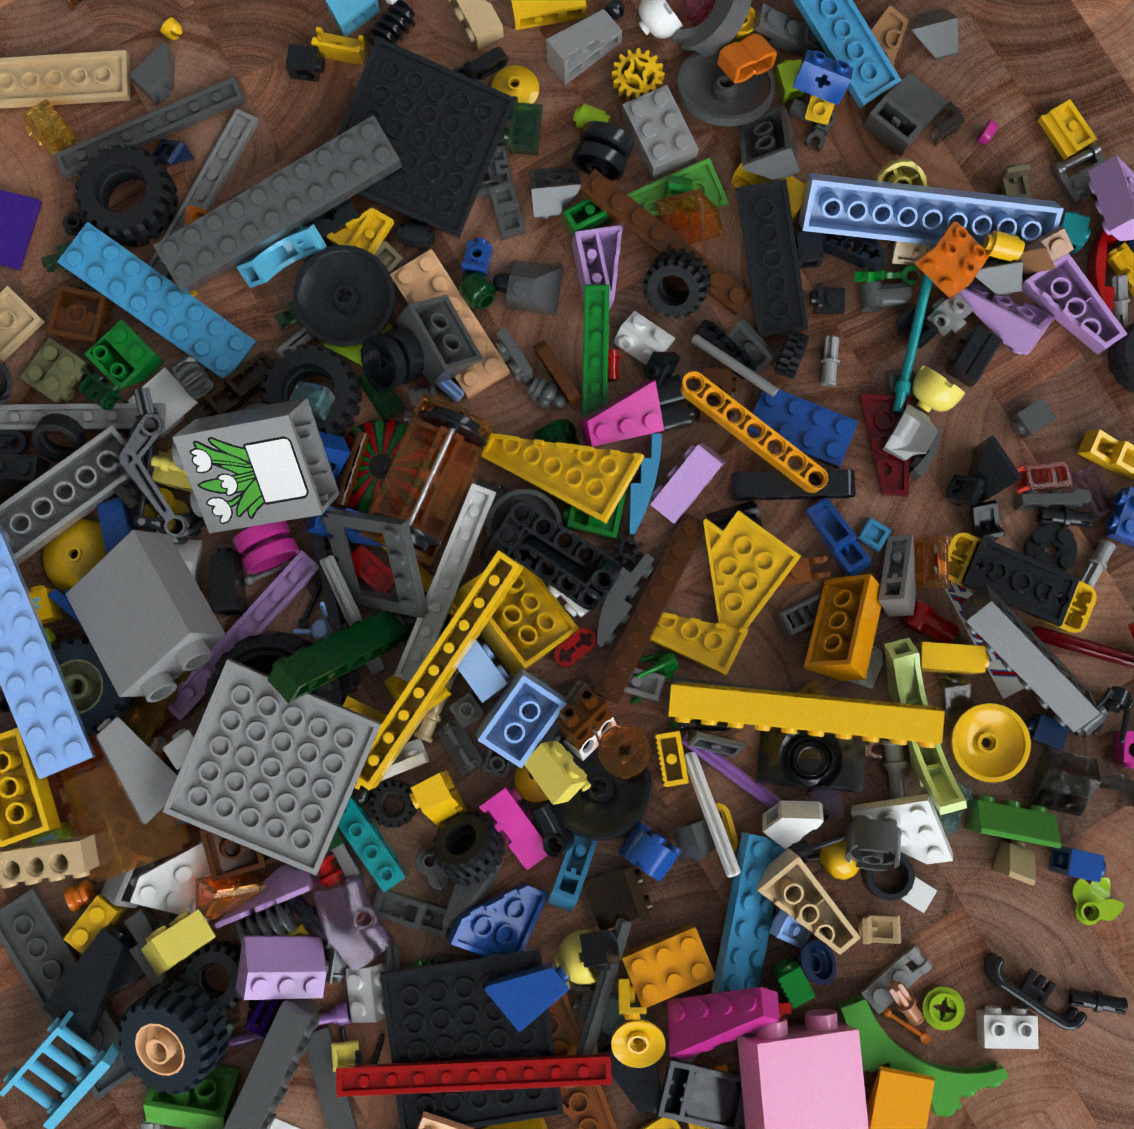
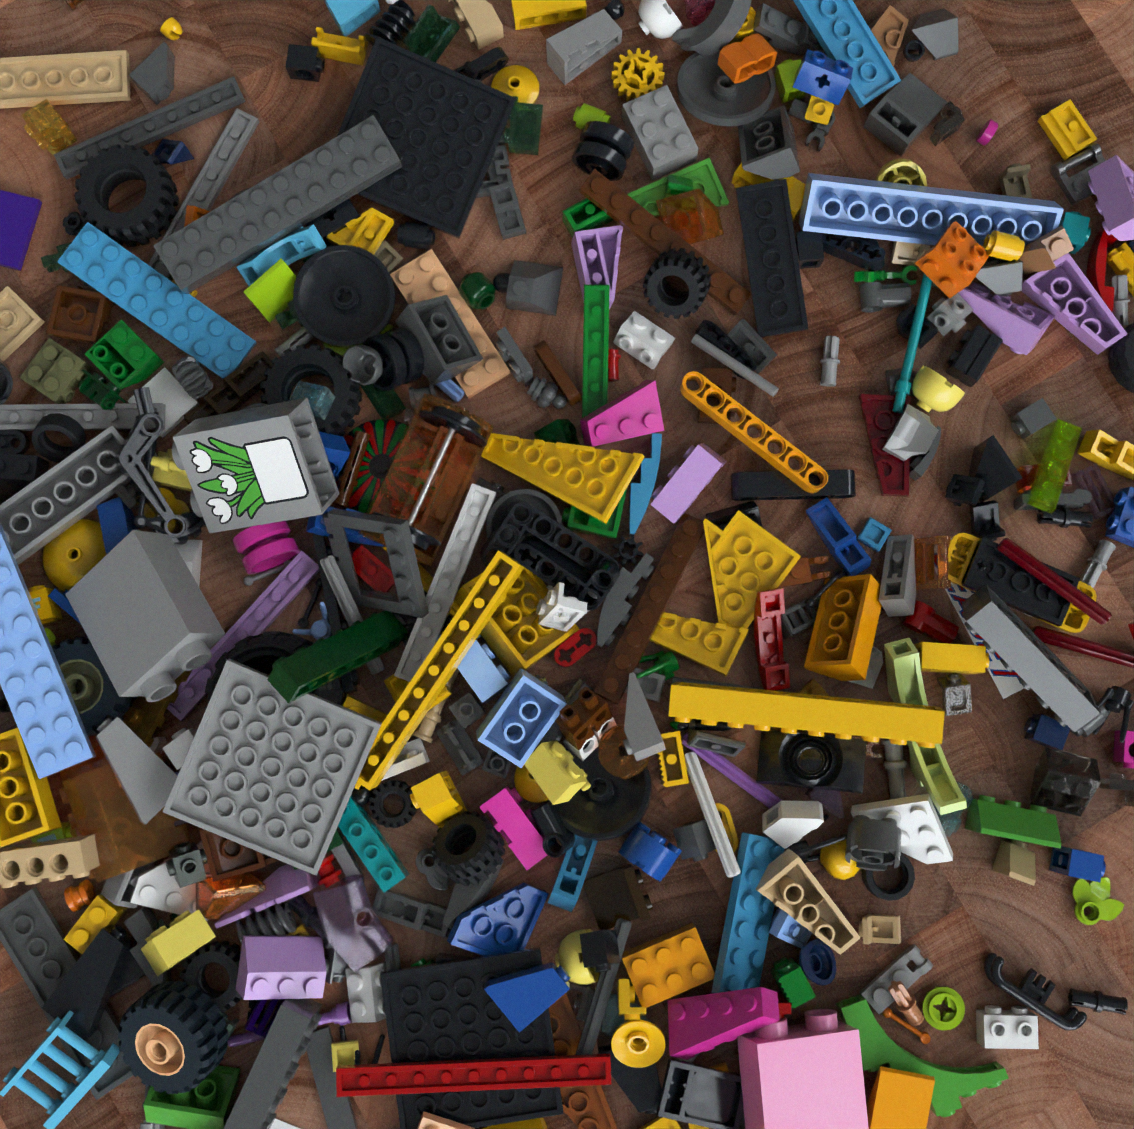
black slope [209,547,248,617] -> none
blue brick [461,238,493,278] -> none
dark grey slope [529,165,581,219] -> none
black bracket [643,351,680,386] -> none
black brick [657,375,695,433] -> none
blue plate [747,389,858,469] -> none
black tyre [774,329,810,379] -> none
black bracket [809,283,845,315] -> none
white tile [901,877,937,913] -> none
yellow dish [951,703,1031,782] -> none
black plate [1023,524,1078,572] -> none
none -> pearl dark grey brick [165,842,208,888]
none -> lime slope [244,258,297,323]
none -> dark grey hair [342,345,383,385]
none -> clear green bracket [403,5,460,62]
none -> white bracket [536,582,587,632]
none -> light grey slope [622,672,666,761]
none -> red slope [754,588,790,691]
none -> black hinge [805,568,845,608]
none -> black hinge [903,40,925,62]
none -> dark red axle [997,538,1112,625]
none -> clear neon green plate [1027,419,1082,514]

